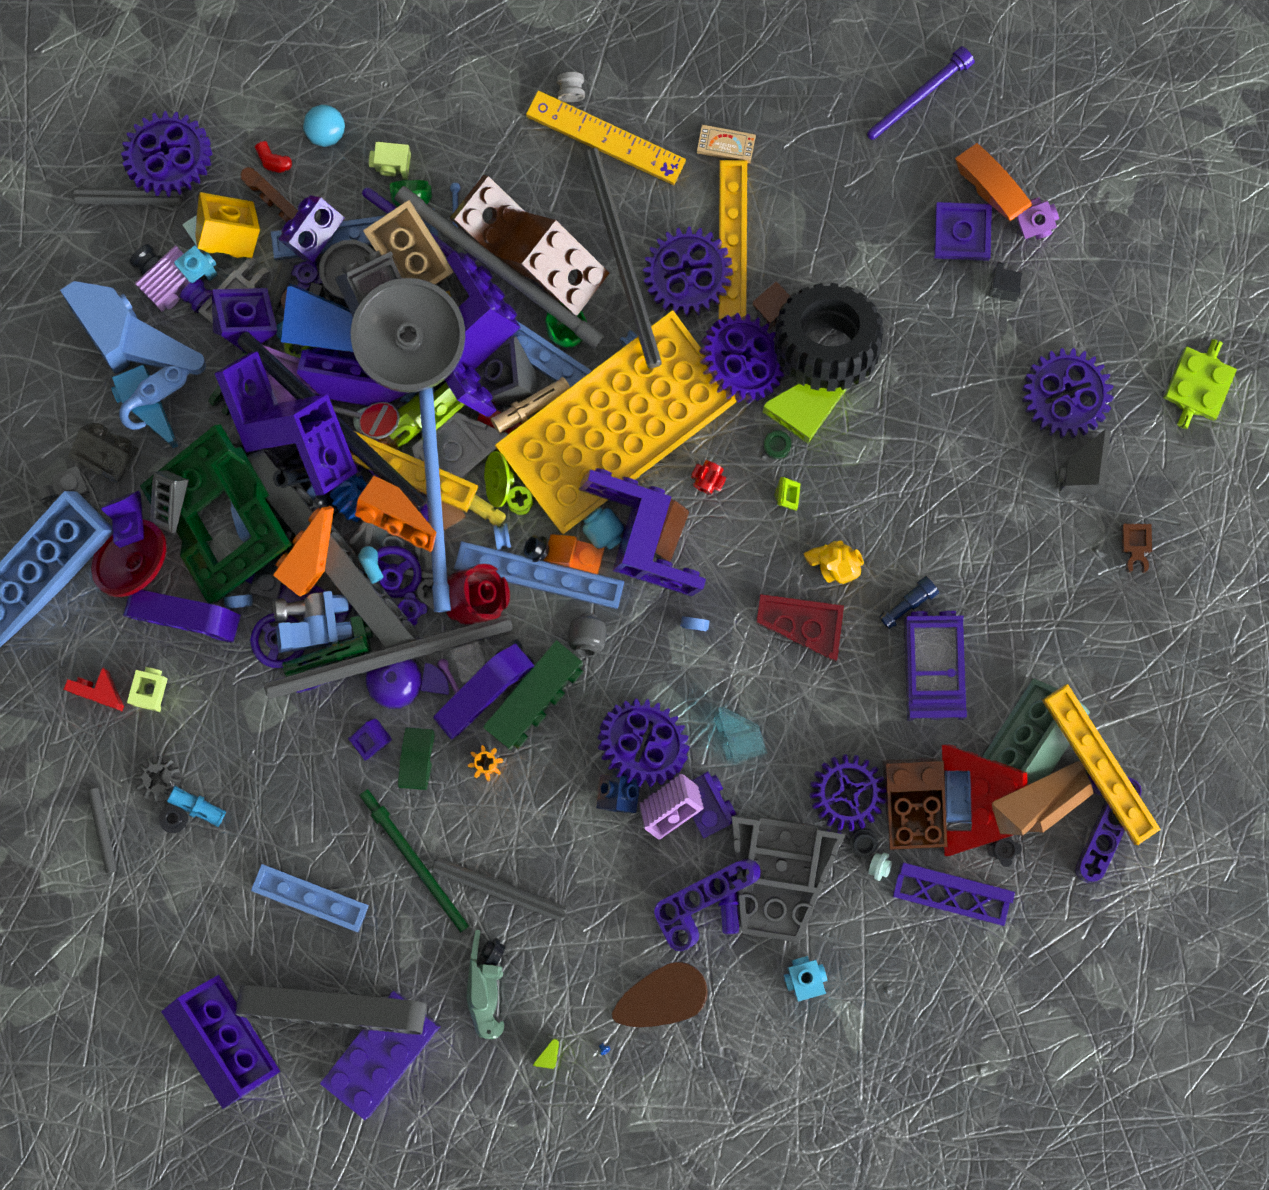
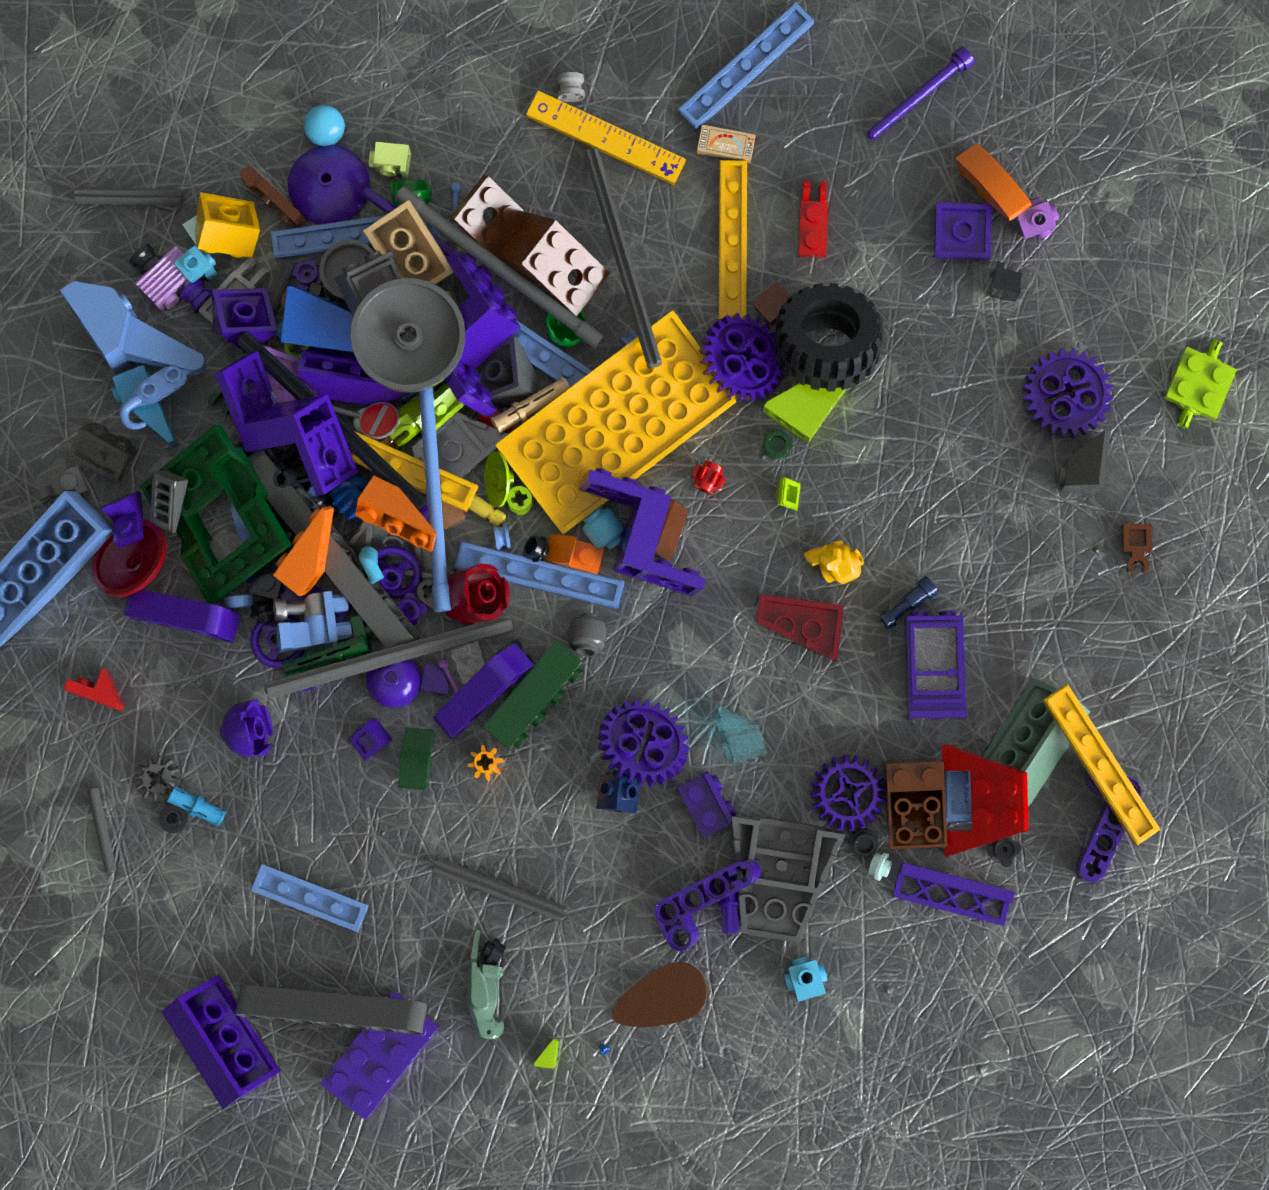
dark purple gear [121,111,212,197] -> none
yellowish green brick [127,667,167,712] -> none
red arm [255,141,292,173] -> none
dark purple brick [278,195,345,262] -> none
dark green bar [359,789,469,933] -> none
lavender brick [639,774,704,840] -> none
dark purple gear [643,226,733,317] -> none
medium blue tile [680,616,710,631] -> none
medium nougat wedge [992,761,1094,835] -> none
none -> dark purple cylinder [220,699,273,757]
none -> black plate [250,598,275,623]
none -> dark purple dish [288,145,370,225]
none -> medium blue tile [677,2,814,131]
none -> red hinge [798,180,828,258]

